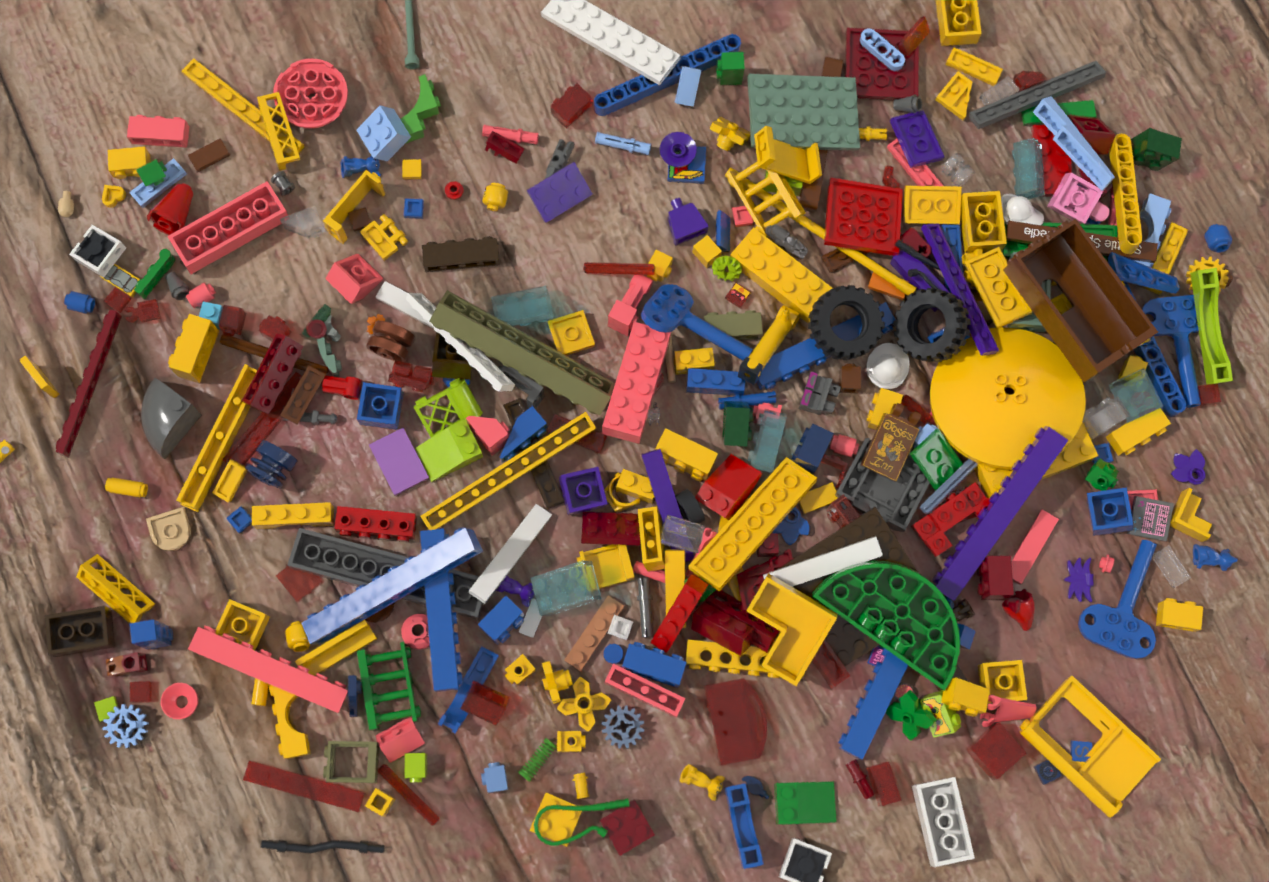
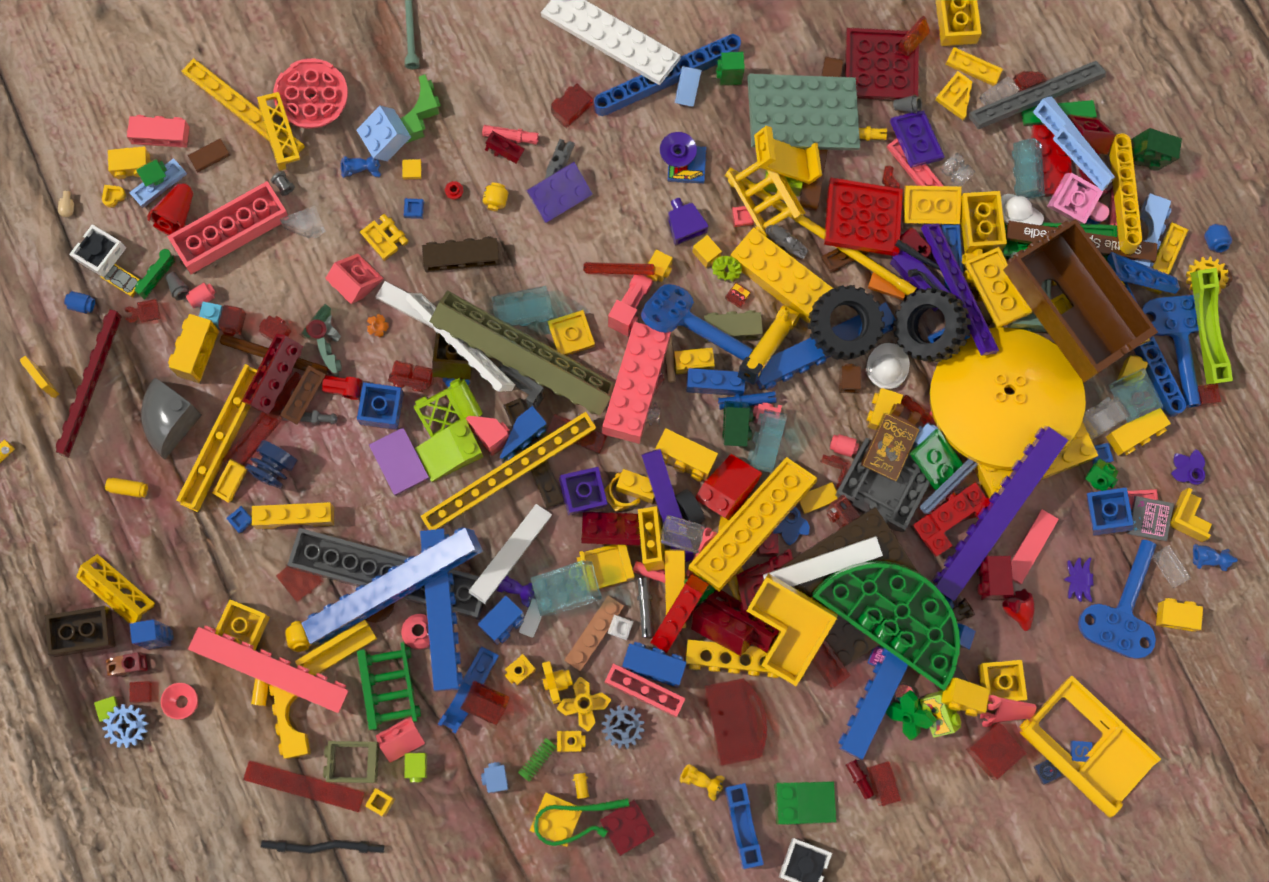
clear red tile [104,287,132,313] -> none
tan tile [146,507,191,551] -> none
yellow panel [323,170,385,244] -> none
red brick [334,506,417,542] -> none
reddish brown tile [348,207,371,232] -> none
dark blue wing [348,675,362,717] -> none
copper wheel [366,321,415,362] -> none
clear red axle [378,764,440,826] -> none
light blue pin [595,132,651,155] -> none
blue tile [603,644,623,664] -> none
yellow plant [709,117,751,151] -> none
blue slope [716,210,730,252] -> none
dark blue piece [742,776,770,799] -> none
dark blue brick [792,424,834,475] -> none
dark grey hips [798,371,841,415] -> none
light blue beam [860,29,905,71] -> none
white brick [912,777,975,867] -> none
coral plate [1099,554,1115,573] -> none

